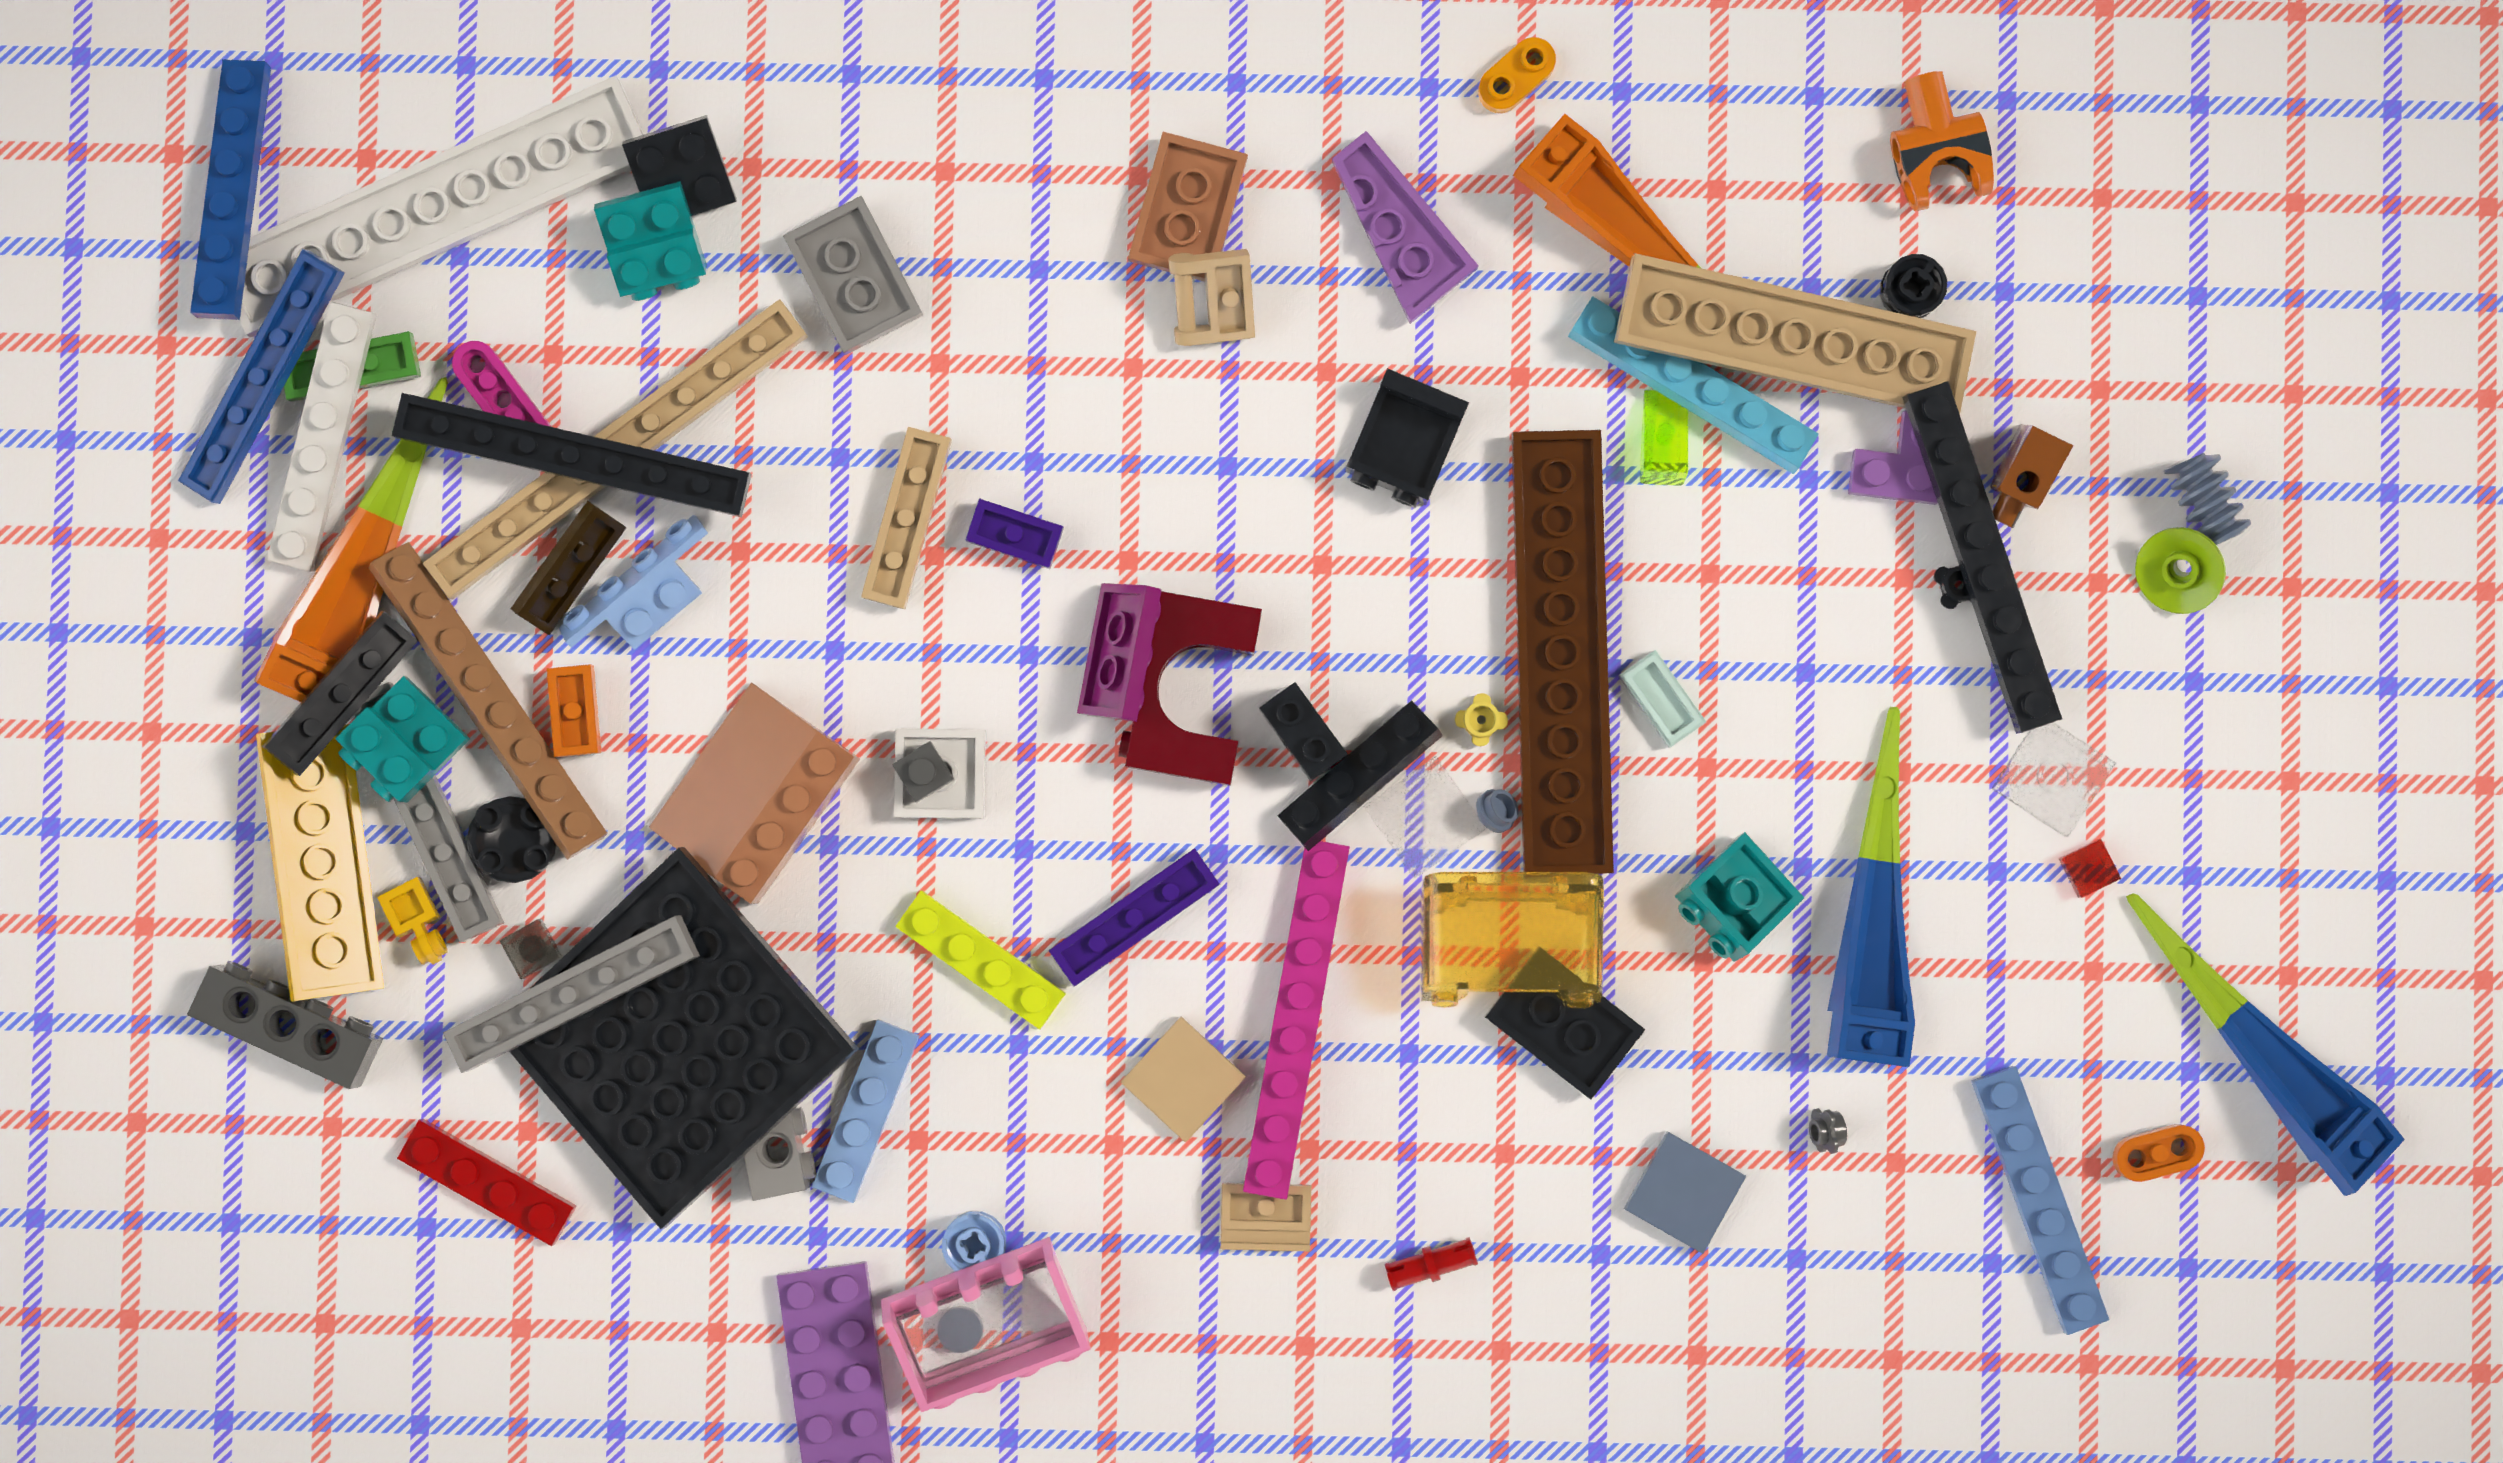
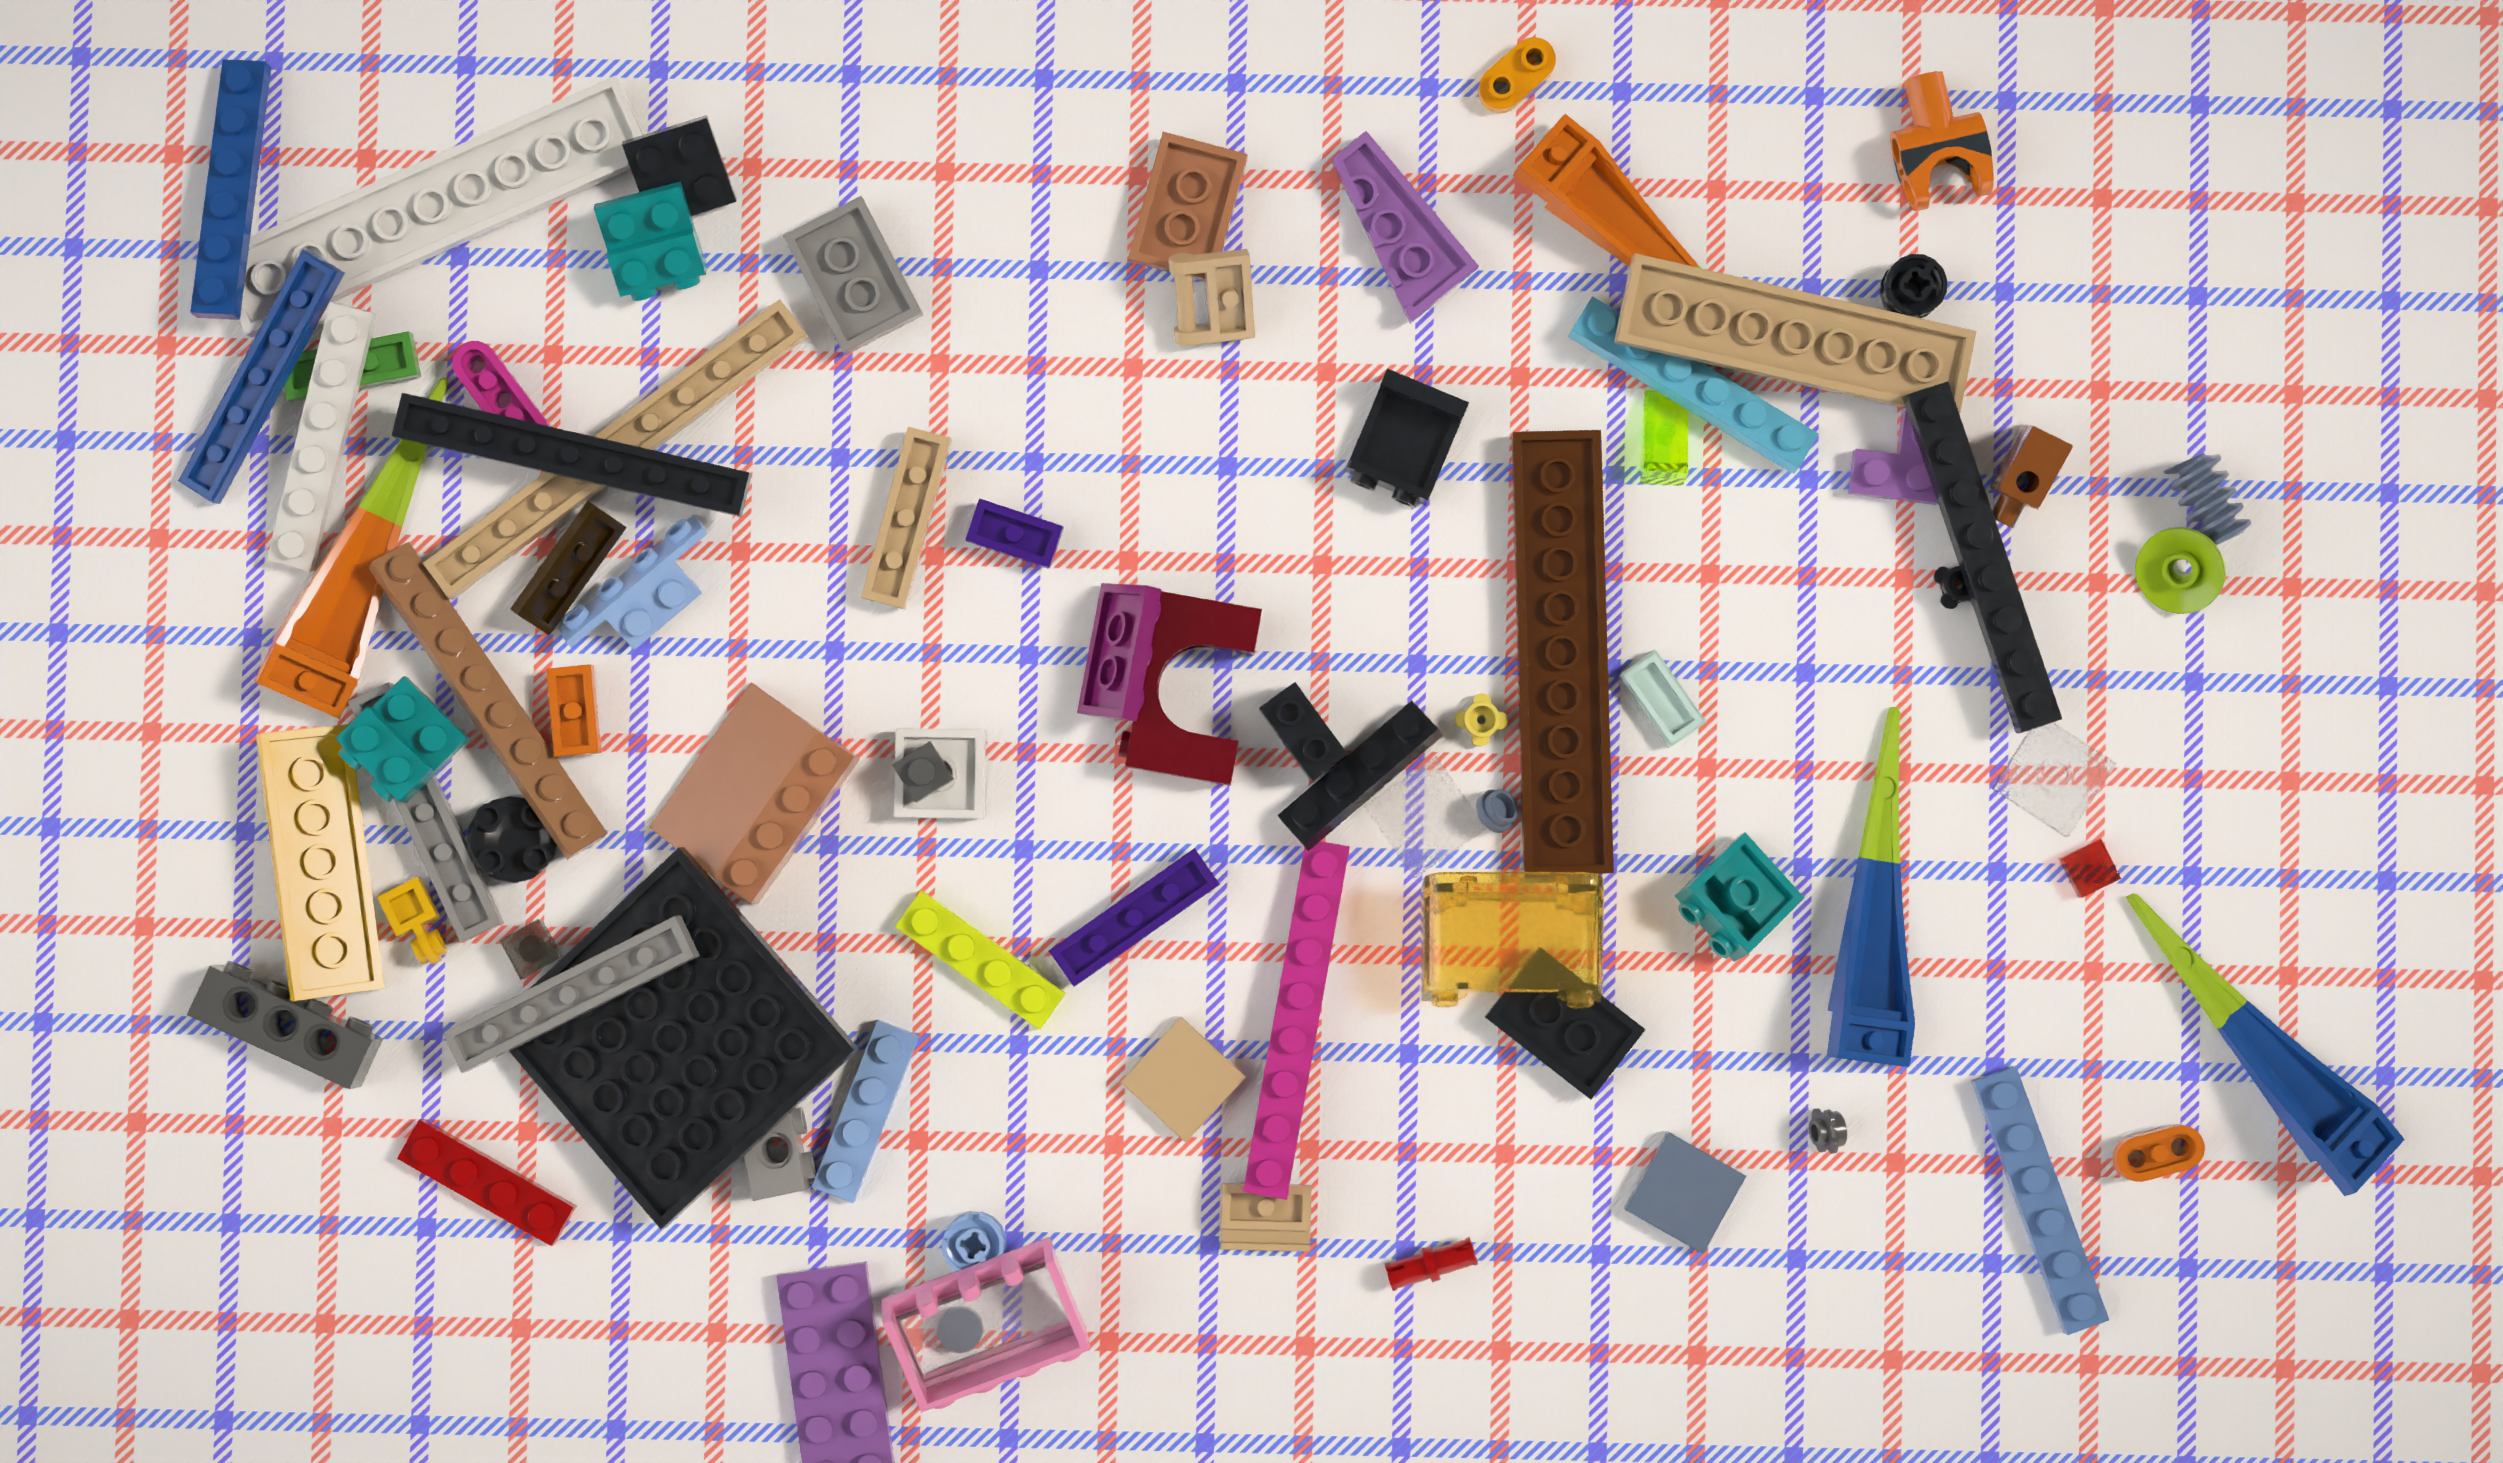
black plate [262,611,419,776] -> none

